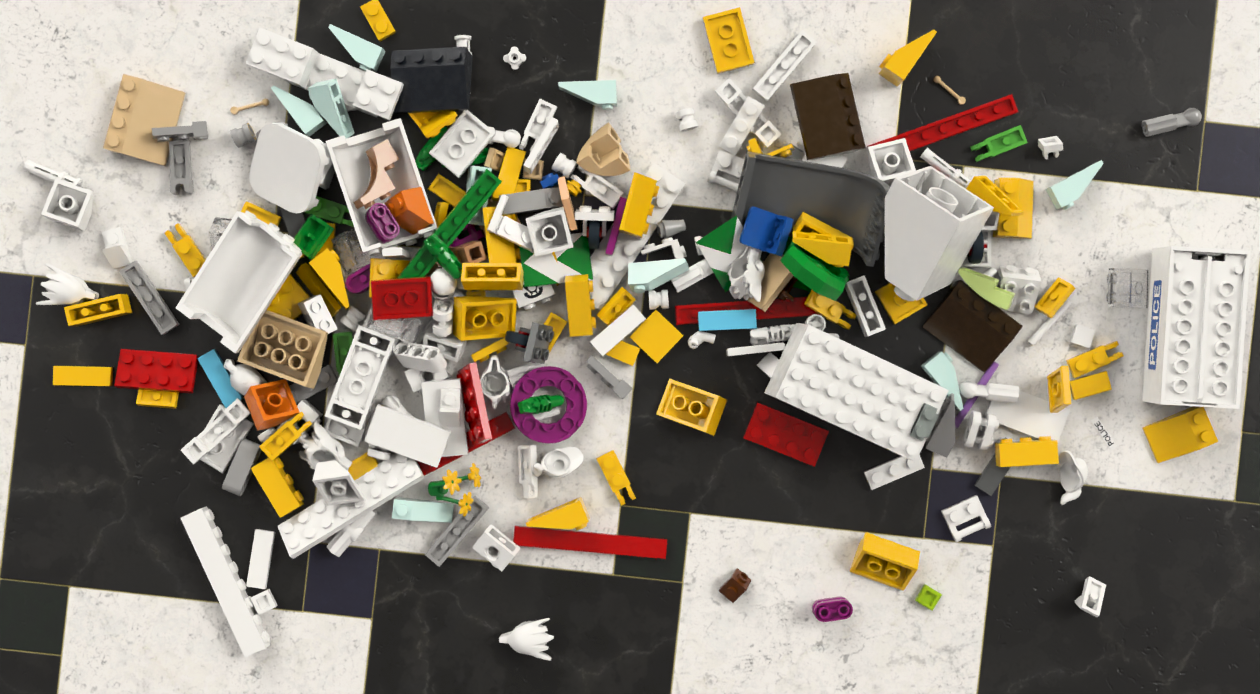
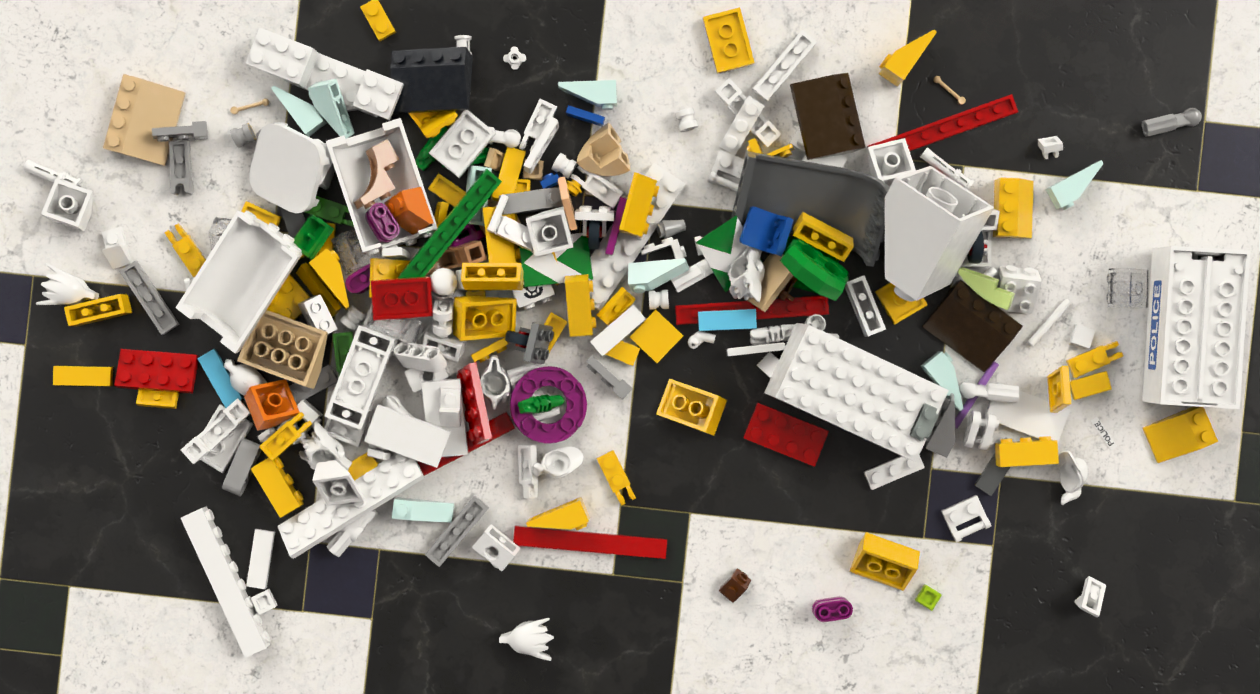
light aqua slope [328,24,386,72] -> none
green hinge [424,233,462,279] -> none
yellow plant [428,463,481,517] -> none
yellow slope [792,231,852,267] -> none
yellow hinge [804,290,856,330] -> none
yellow slope [966,176,1024,216] -> none
bright green hinge [970,125,1028,162] -> none
yellow plate [1035,277,1075,318] -> none
none -> blue tile [566,105,605,127]

